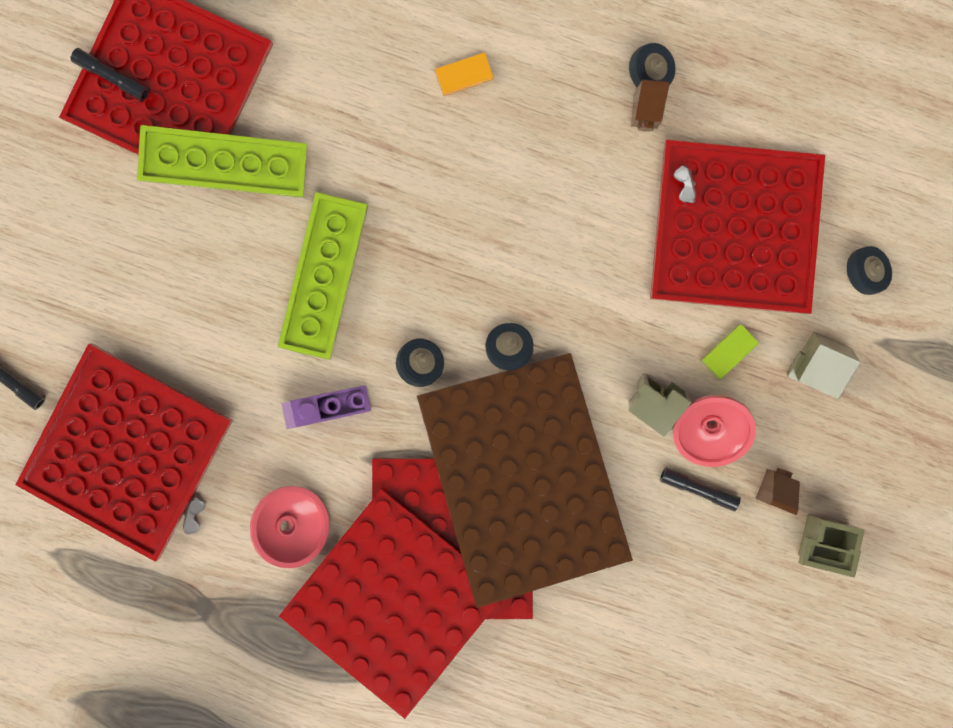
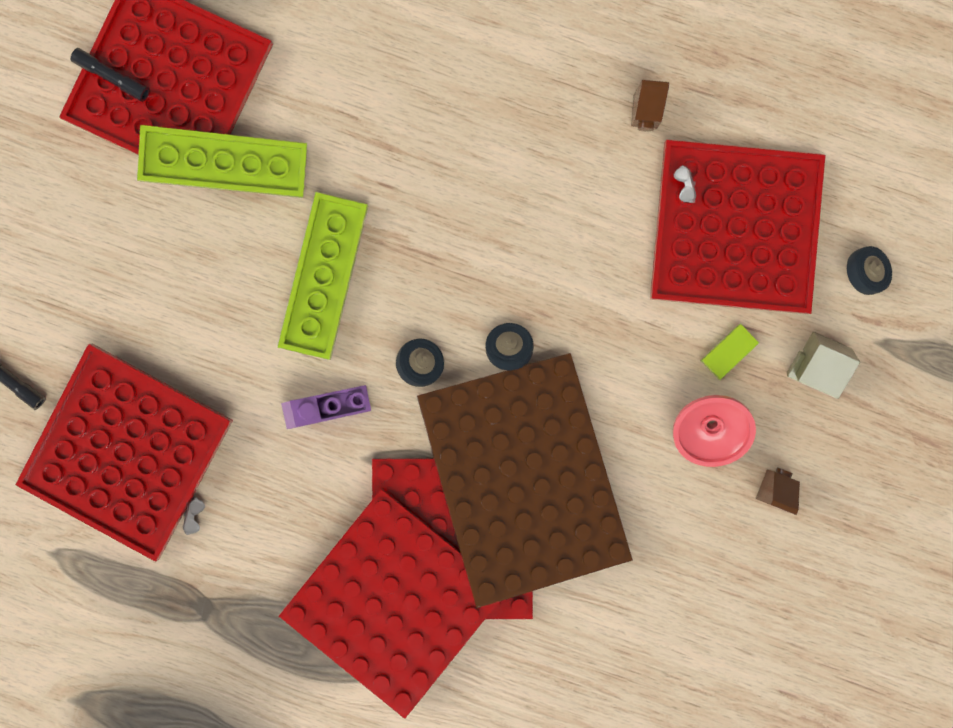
coral dish [250,486,329,568] -> none
light orange tile [435,52,493,96] -> none
black wheel [629,43,676,88] -> none
olive plate [629,373,691,437] -> none
black piece [660,467,741,512] -> none
olive plate [798,514,865,578] -> none

